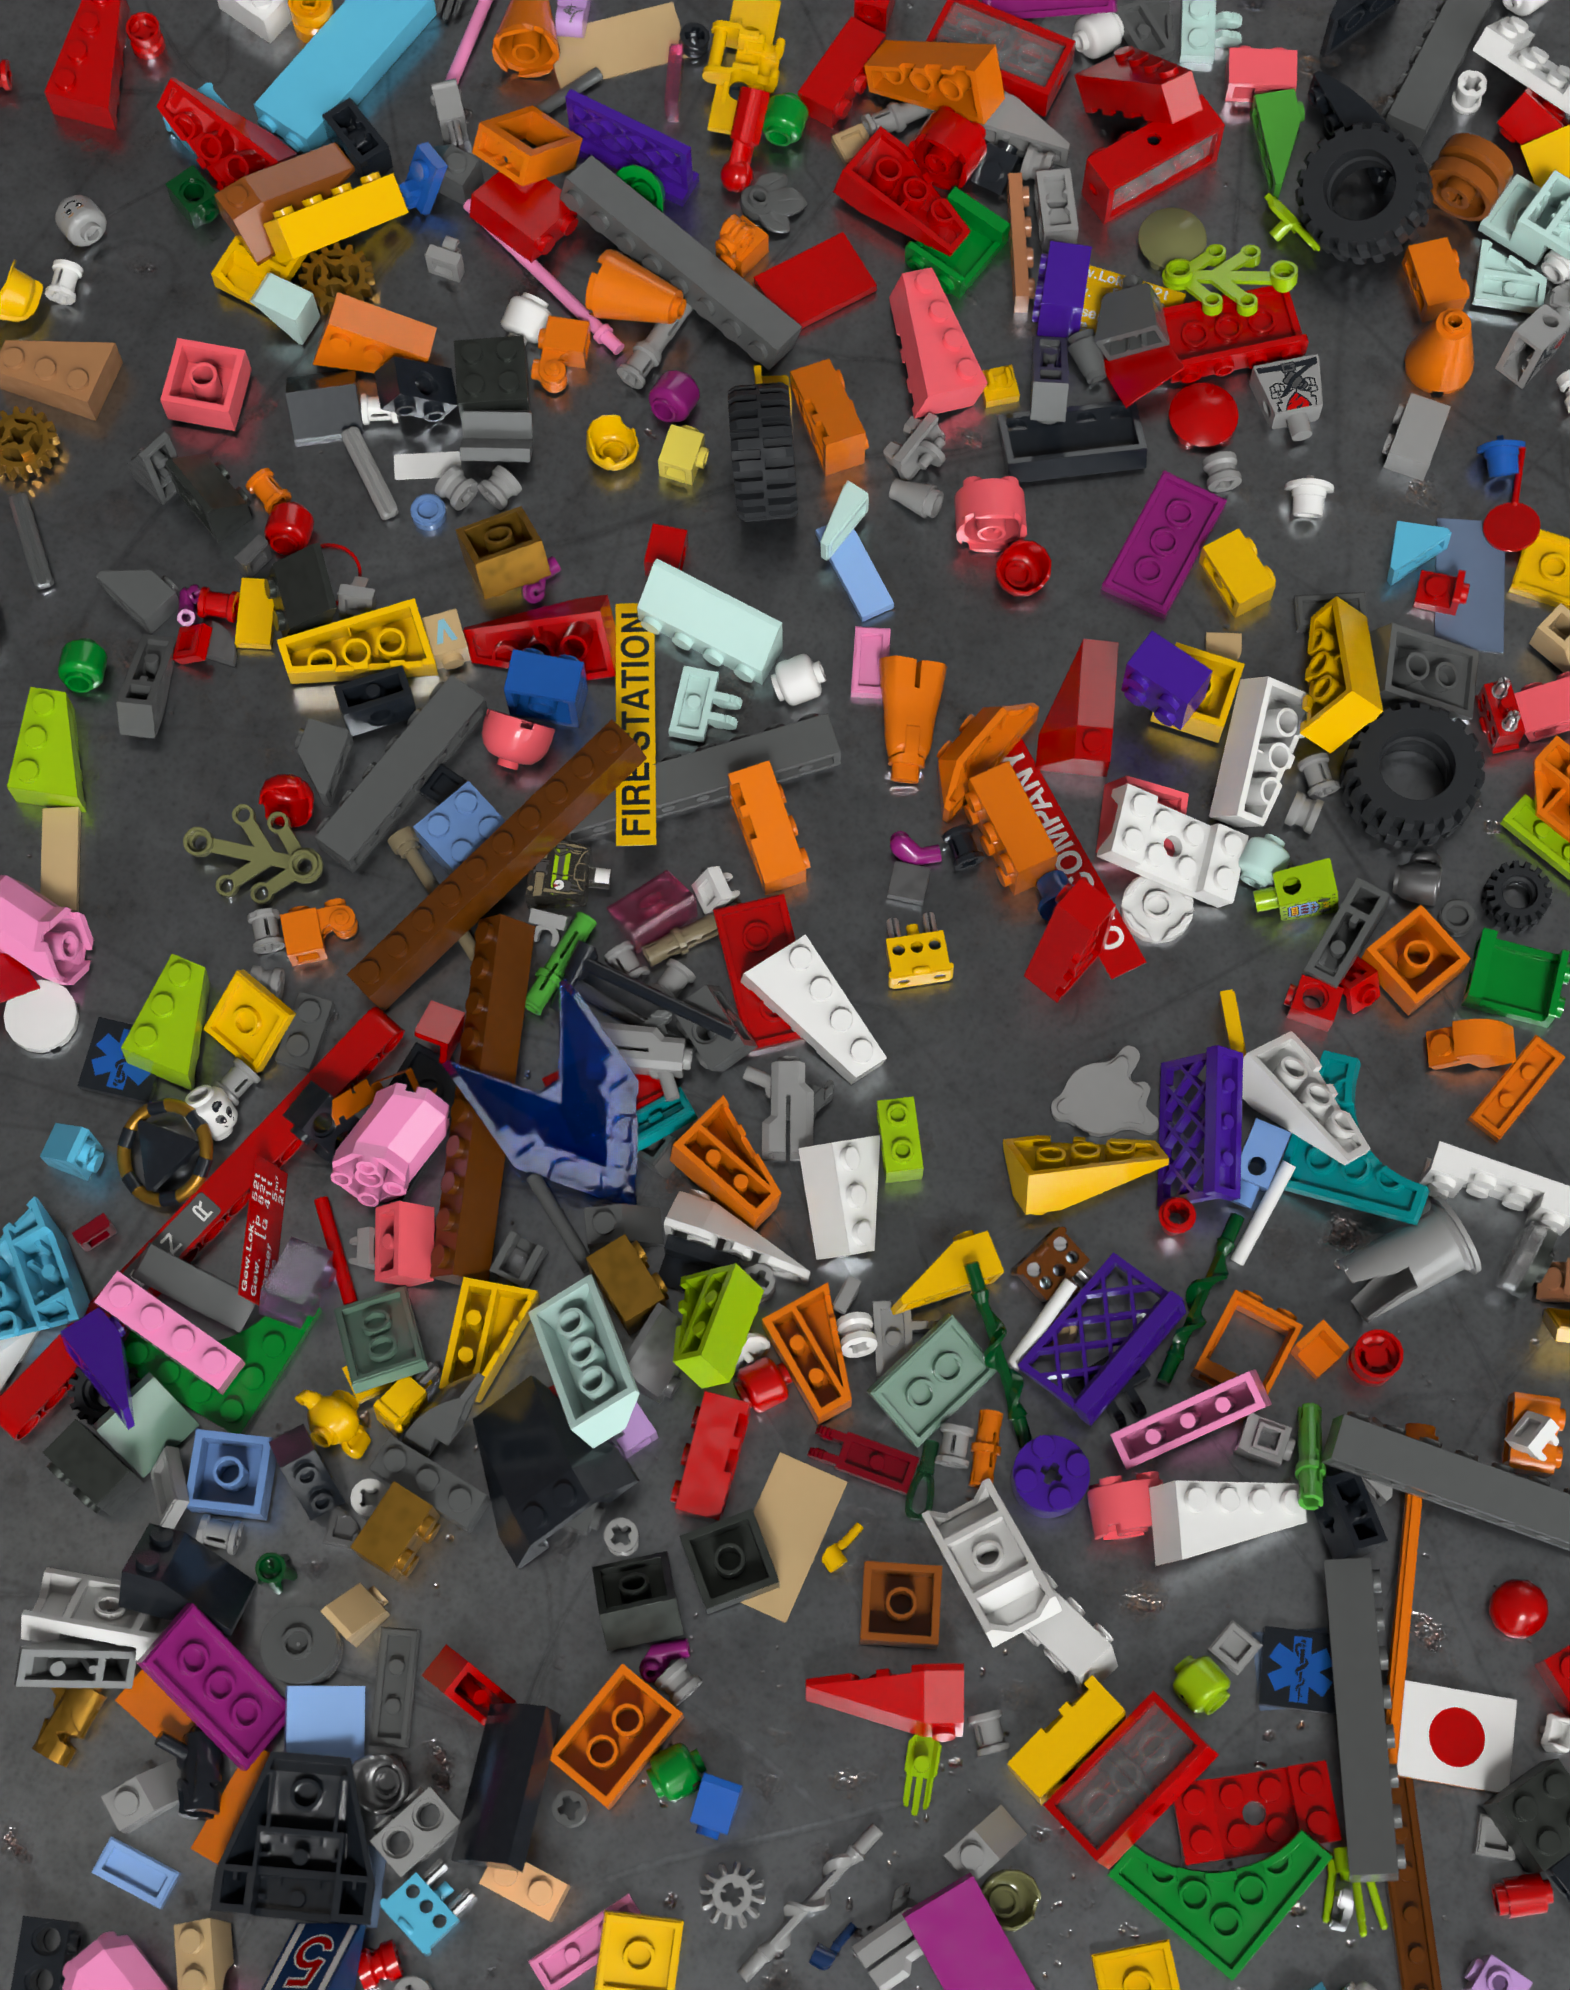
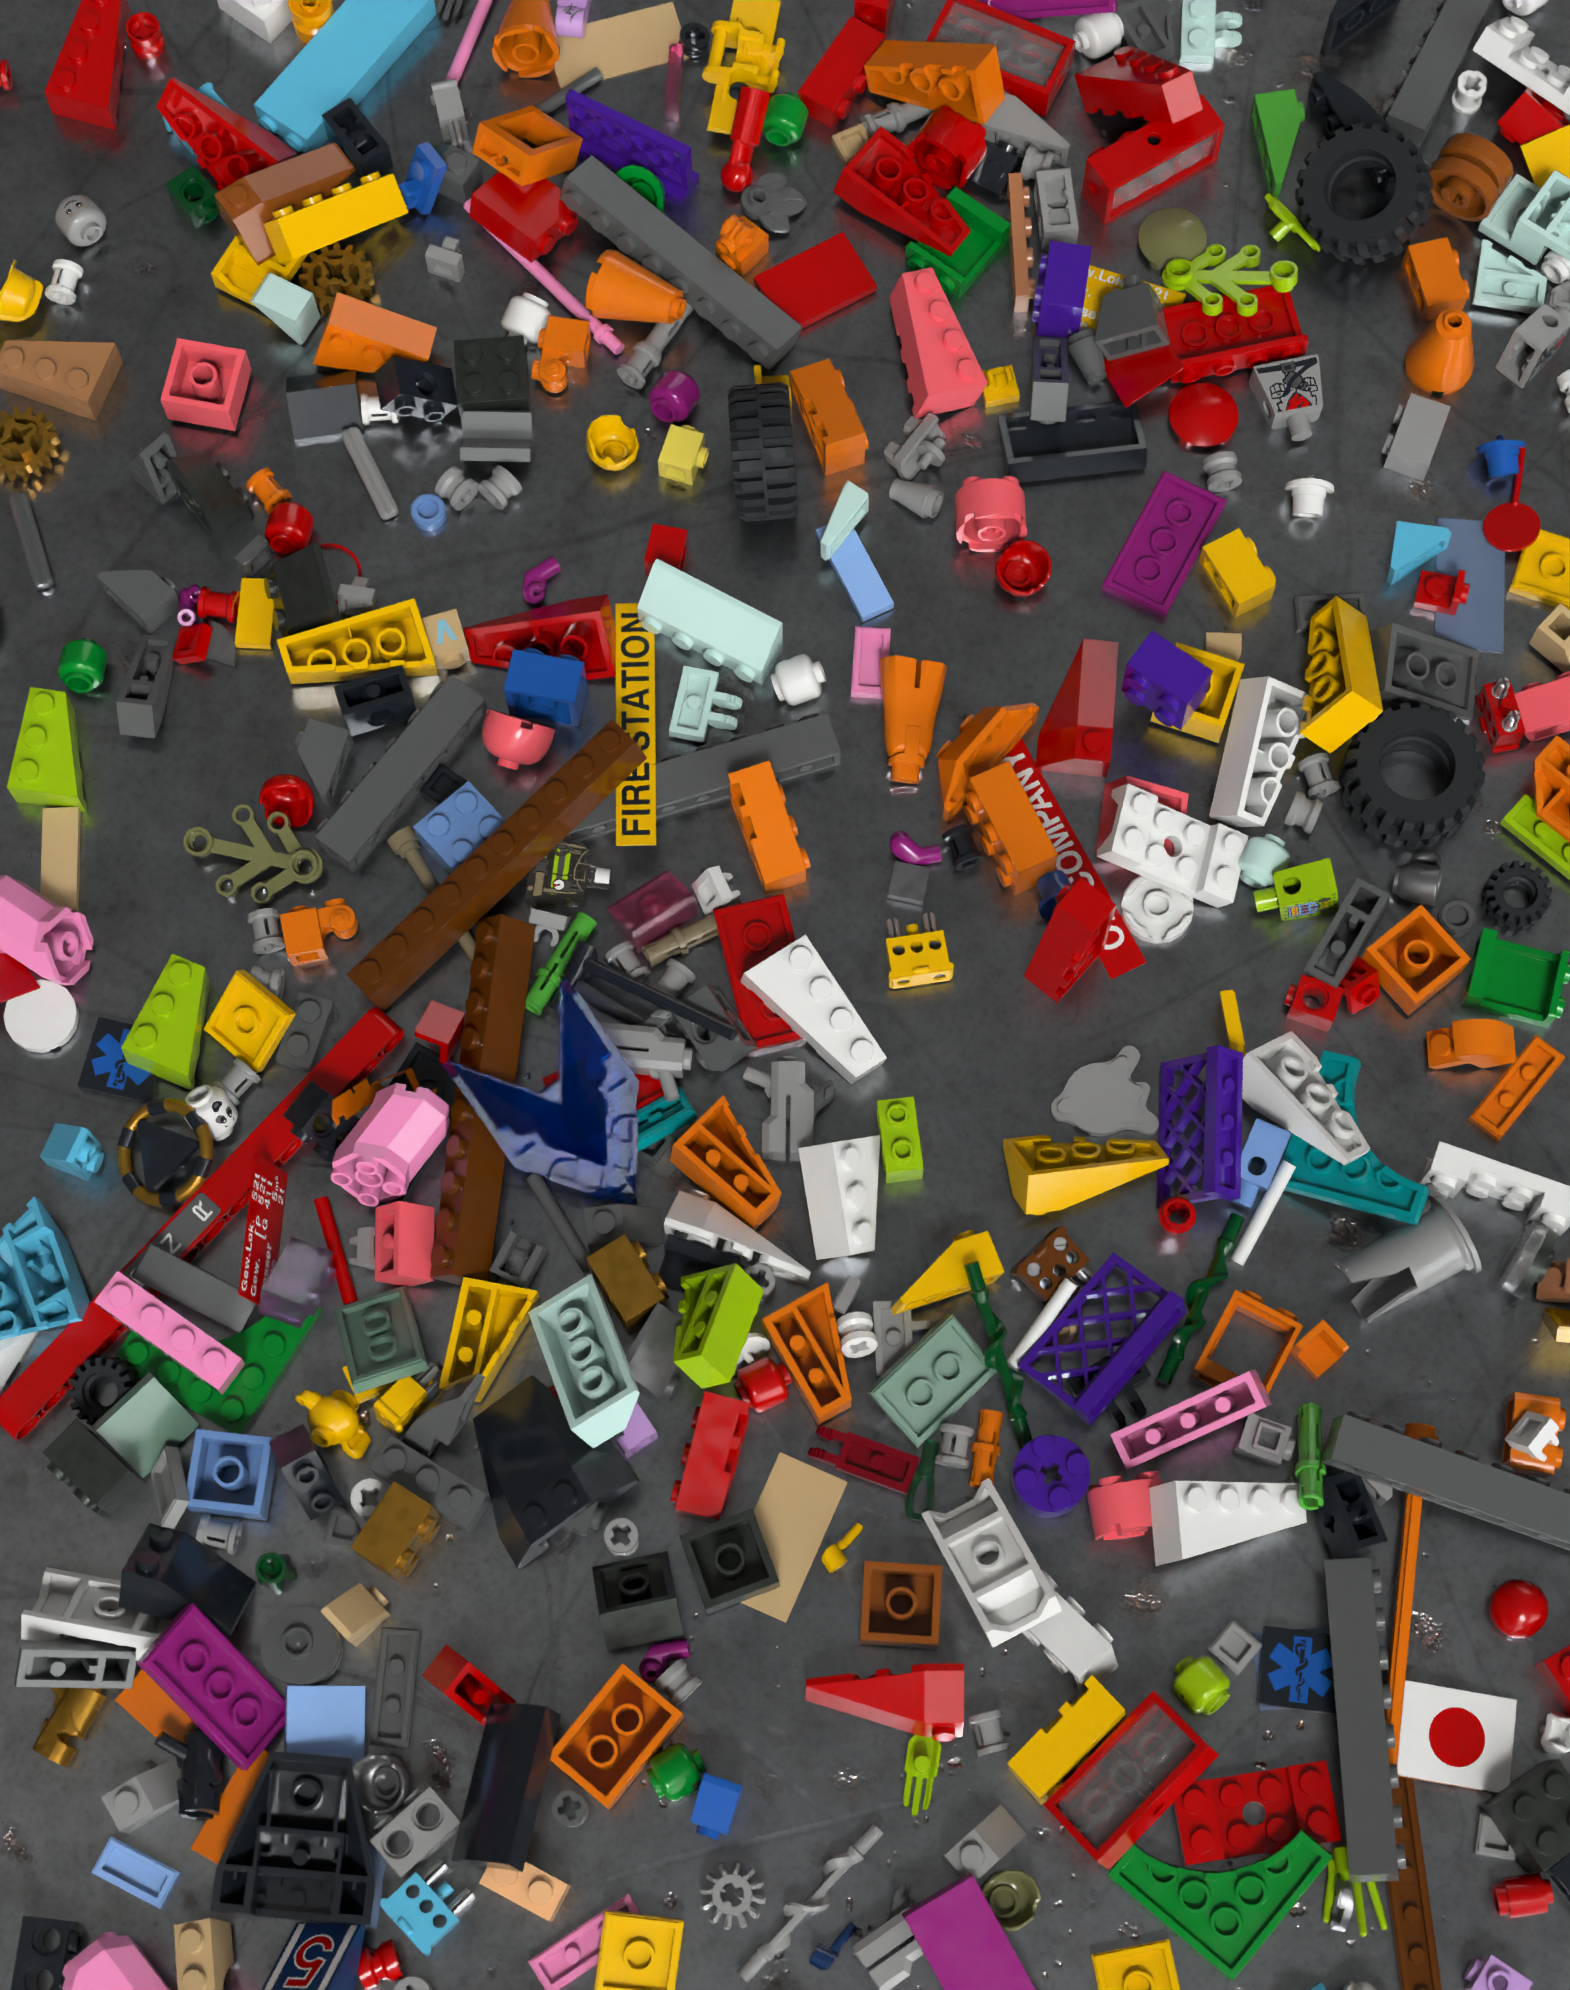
dark purple slope [60,1307,135,1430] -> none
dark red tile [71,1212,117,1252] -> none
white sticker [394,451,462,480] -> none
pearl gold brick [455,506,551,599] -> none
coral brick [1225,46,1297,103] -> none
red wheel [1346,1329,1404,1387] -> none

